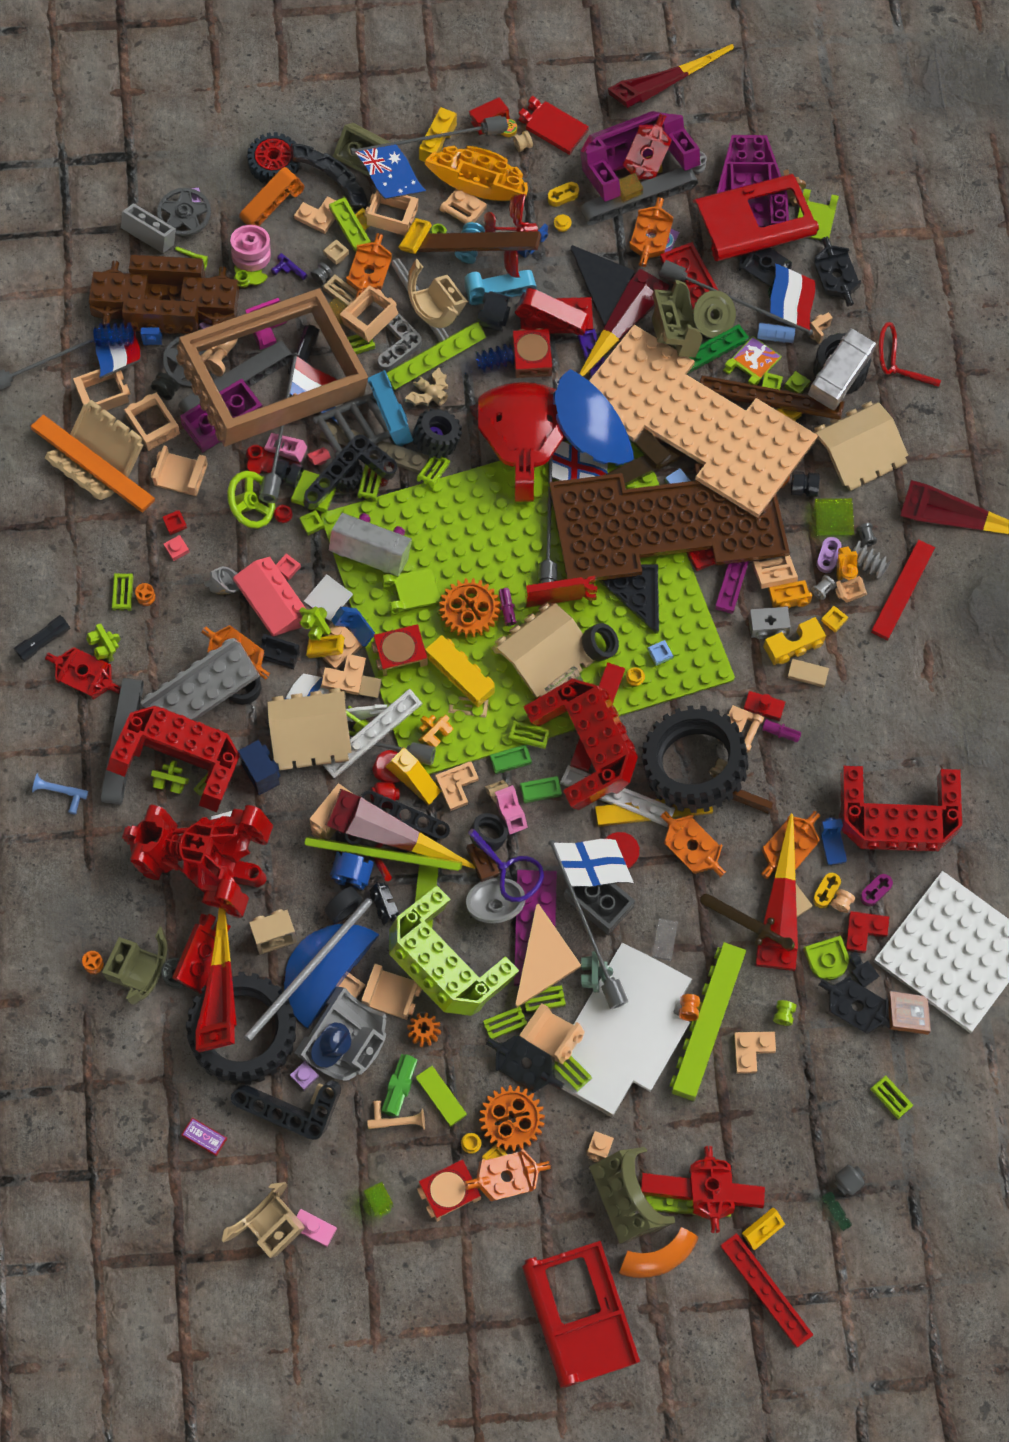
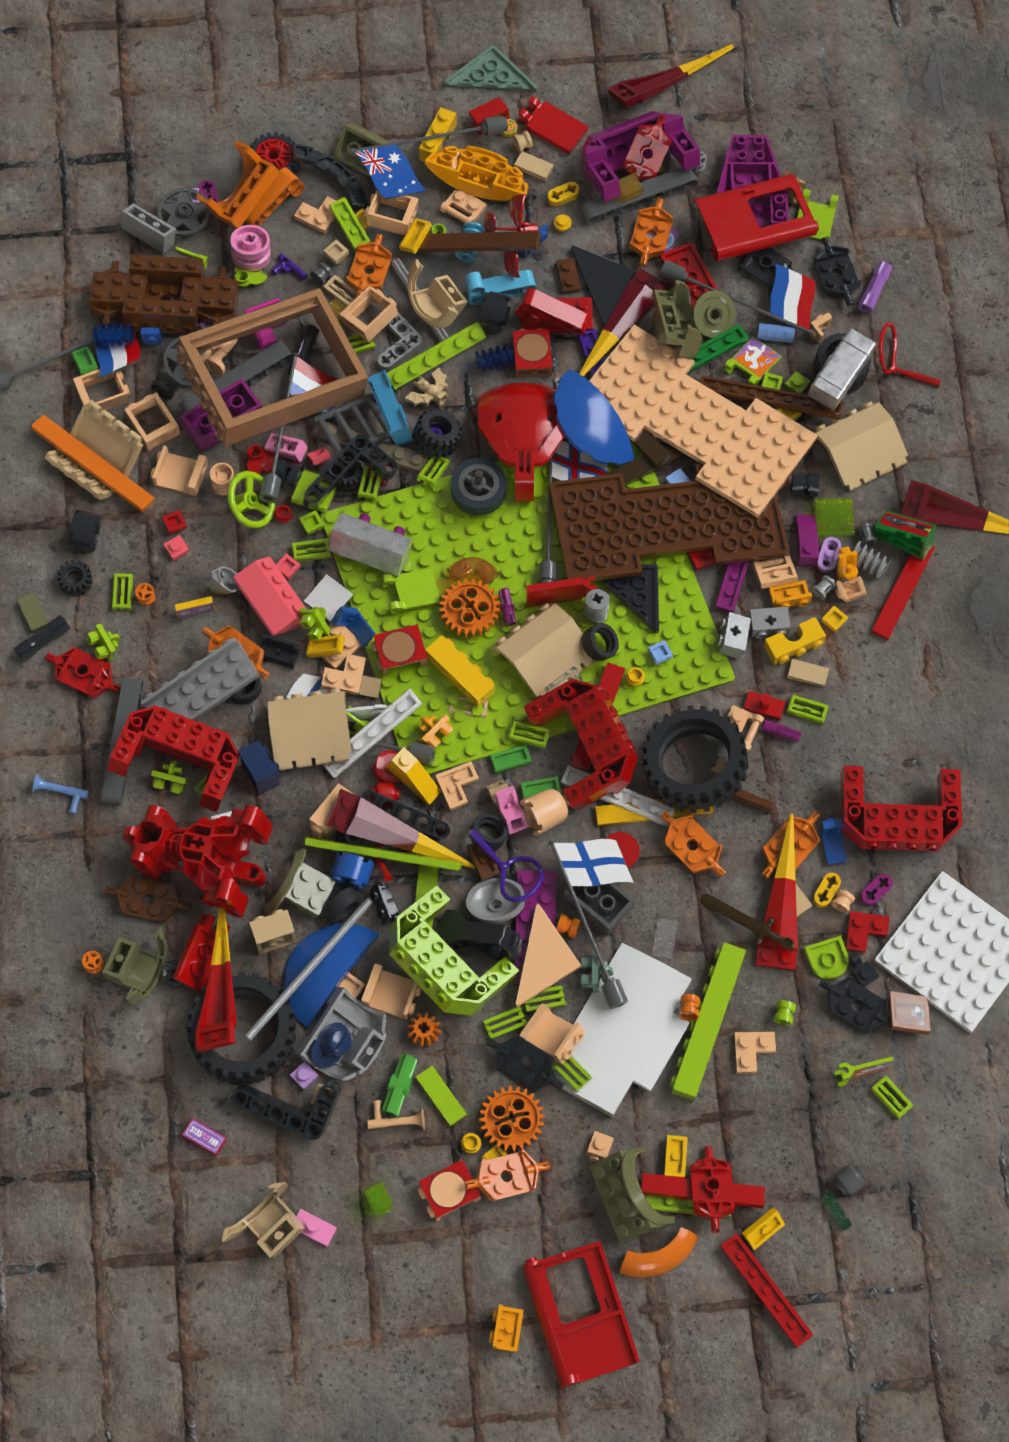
none -> olive tile [17,592,49,633]
none -> black tyre [57,560,93,597]
none -> black brick [68,510,102,551]
none -> bright green tile [71,346,98,375]
none -> reddish brown plate [105,874,191,923]
none -> tile [175,596,215,618]
none -> orange piece [196,141,280,229]
none -> magenta beam [199,180,219,203]
none -> light nougat wheel [210,462,234,496]
none -> piece [262,848,336,918]
none -> lime tile [291,538,331,562]
none -> black arm [437,909,522,961]
none -> sand green tile [443,44,538,92]
none -> clear orange cylinder [447,557,499,585]
none -> wheel [451,458,507,516]
none -> light orange bracket [489,1304,524,1353]
none -> tan tile [514,151,554,182]
none -> light nougat cylinder [520,789,569,836]
none -> reddish brown plate [556,258,581,295]
none -> orange wheel [557,914,580,939]
none -> light grey piece [584,589,610,624]
none -> yellow plate [664,1135,688,1178]
none -> brick [717,612,751,659]
none -> lime tile [786,694,829,725]
none -> magenta slope [796,514,819,567]
none -> lime flag [833,1056,894,1088]
none -> medium lavender axle [858,261,892,314]
none -> green wedge [874,510,936,560]

